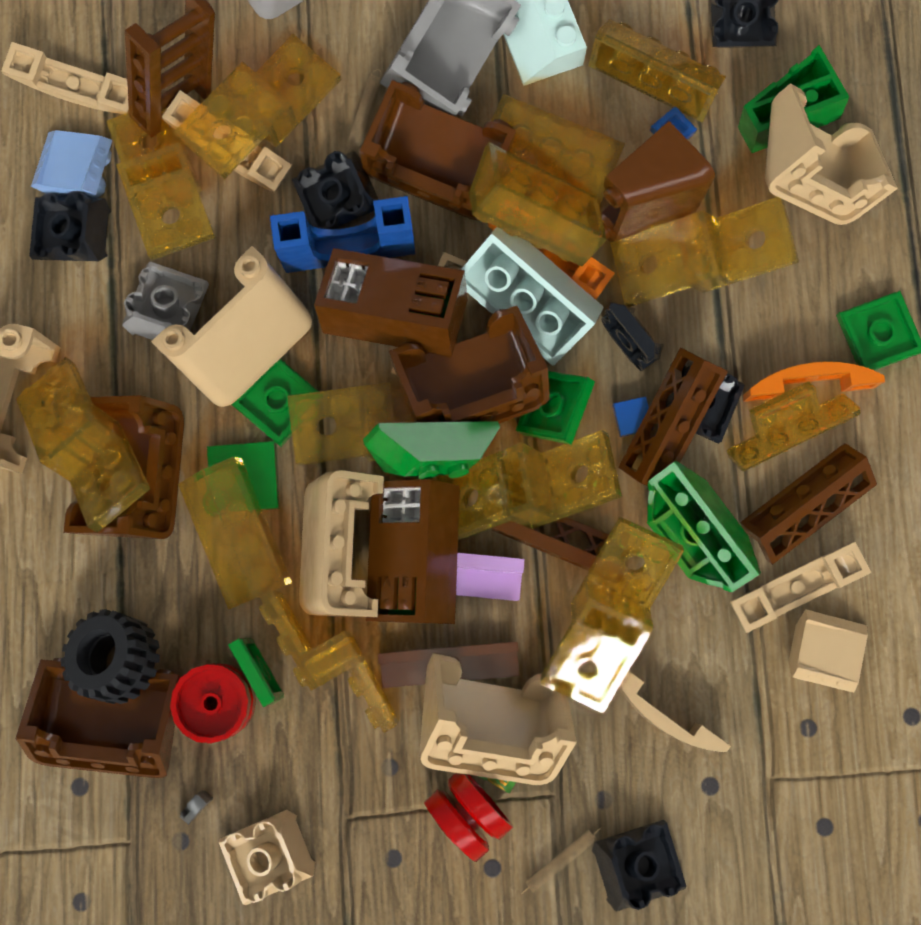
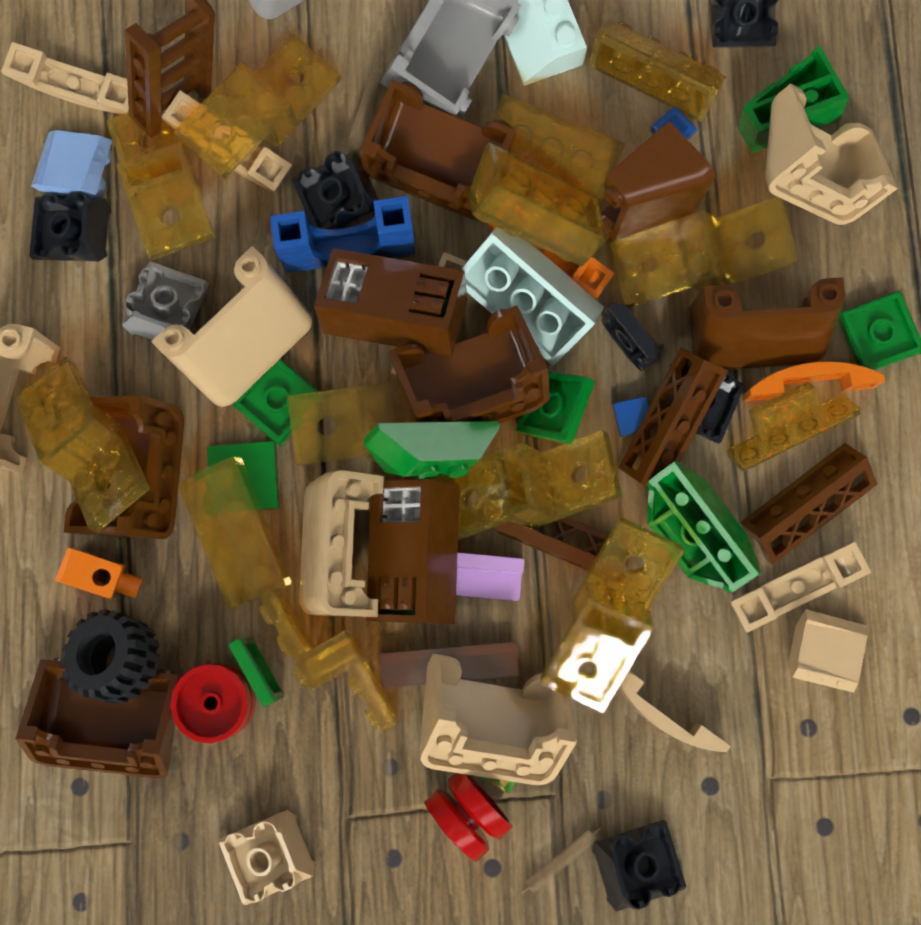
dark grey tile [180,790,213,825] -> none
none -> orange torso [55,547,143,599]
none -> reddish brown windscreen [689,277,845,370]

